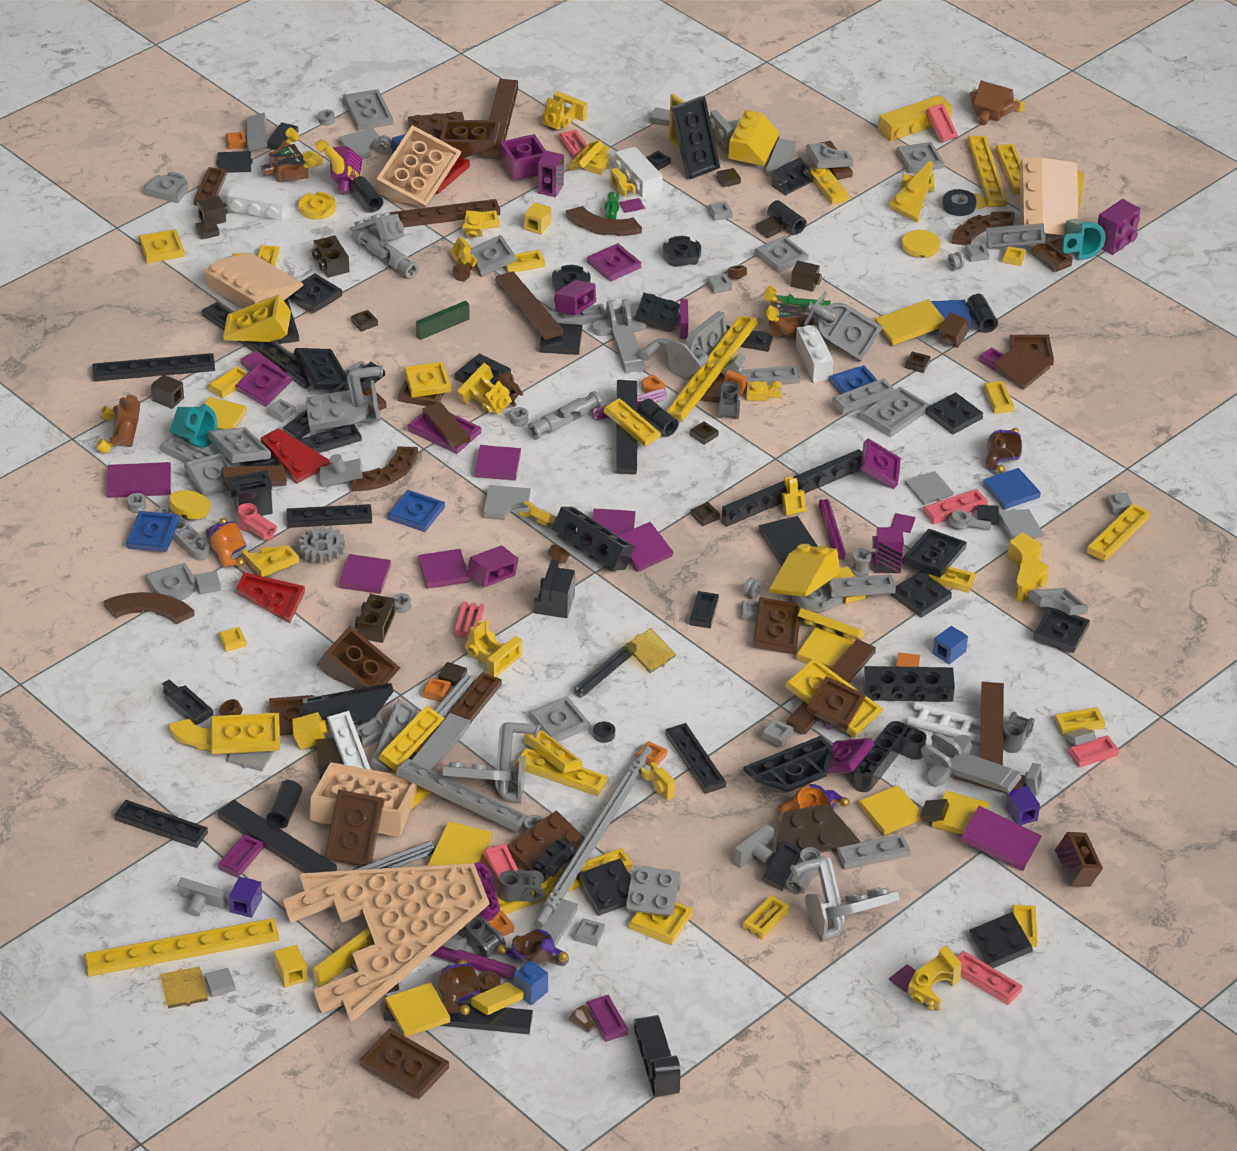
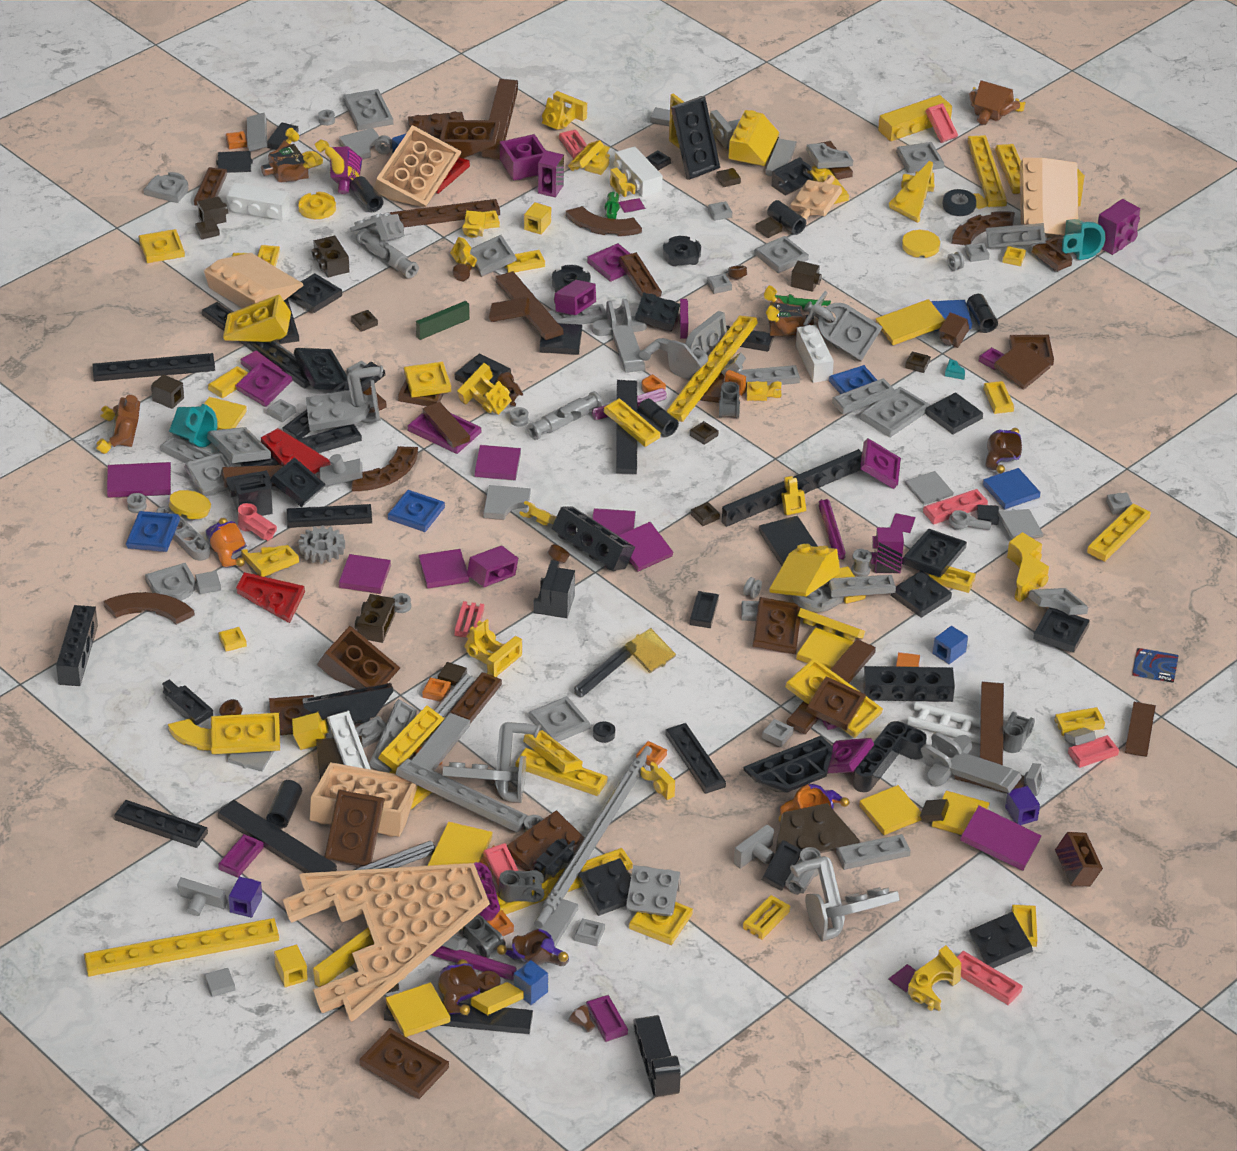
clear yellow piece [160,966,208,1009] -> none
none -> black brick [56,605,98,686]
none -> black plate [270,457,326,508]
none -> reddish brown tile [489,297,530,322]
none -> reddish brown tile [619,252,662,298]
none -> light nougat plate [791,175,842,220]
none -> teal tile [945,359,965,380]
none -> reddish brown tile [1125,701,1156,757]
none -> sticker [1132,648,1179,683]

